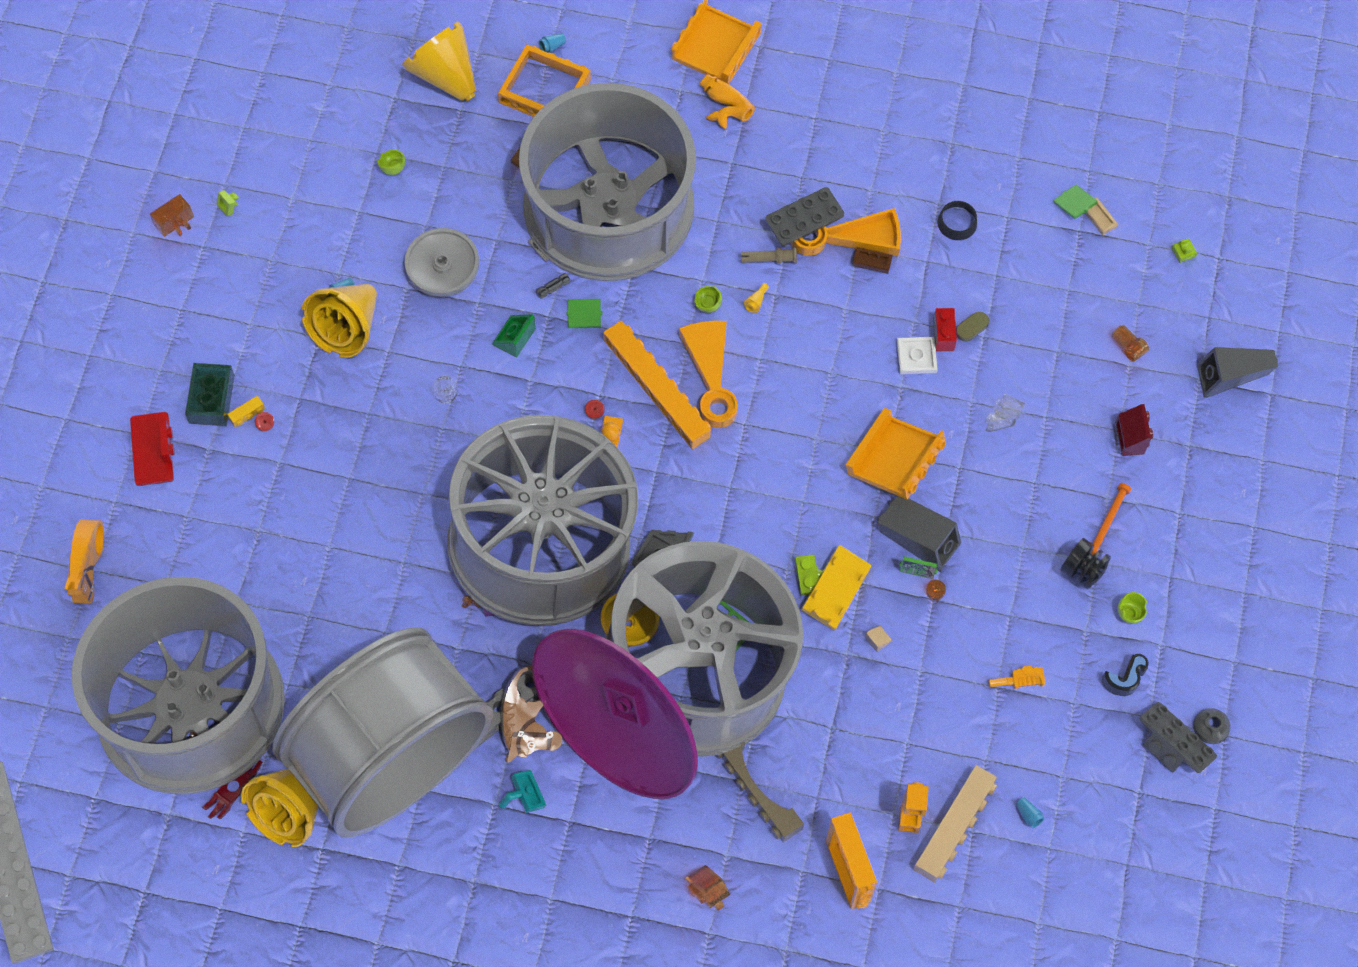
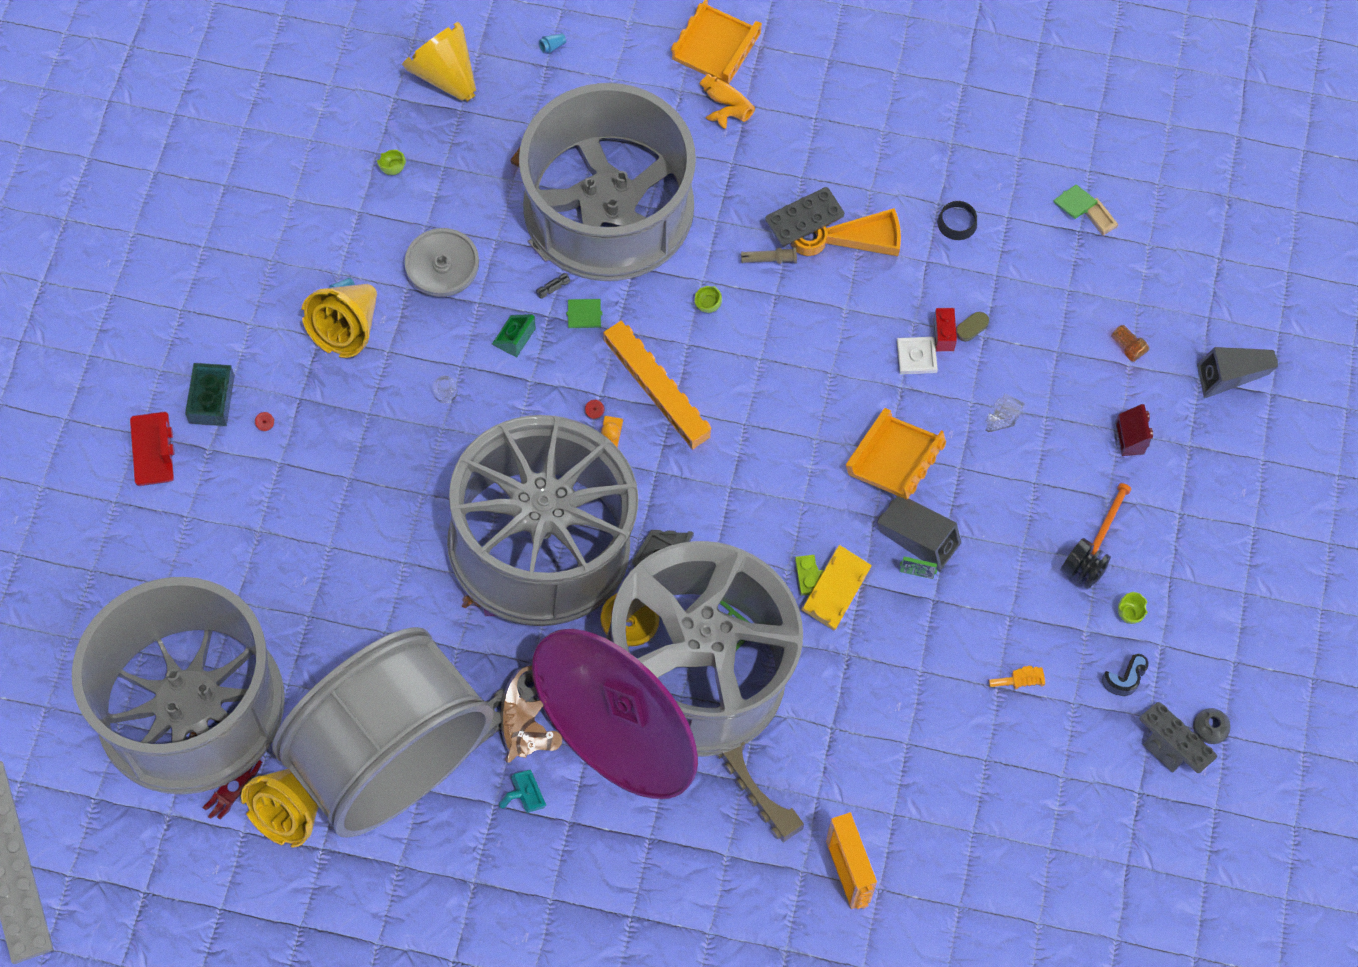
light orange animal [65,519,104,604] -> none
clear orange brick [150,194,194,237] -> none
lime tile [216,190,239,217] -> none
yellow piece [227,395,265,428] -> none
light orange window [498,44,591,117] -> none
light orange piece [679,321,738,428] -> none
clear orange brick [686,865,731,910] -> none
yellow cone [744,283,769,313] -> none
reddish brown plate [852,247,893,274] -> none
tan slope [865,626,892,652] -> none
light orange arch [898,782,929,833] -> none
tan brick [914,765,997,883] -> none
clear orange tile [926,580,946,600] -> none
dark azure cone [1016,797,1044,828] -> none
lime tile [1172,238,1197,263] -> none

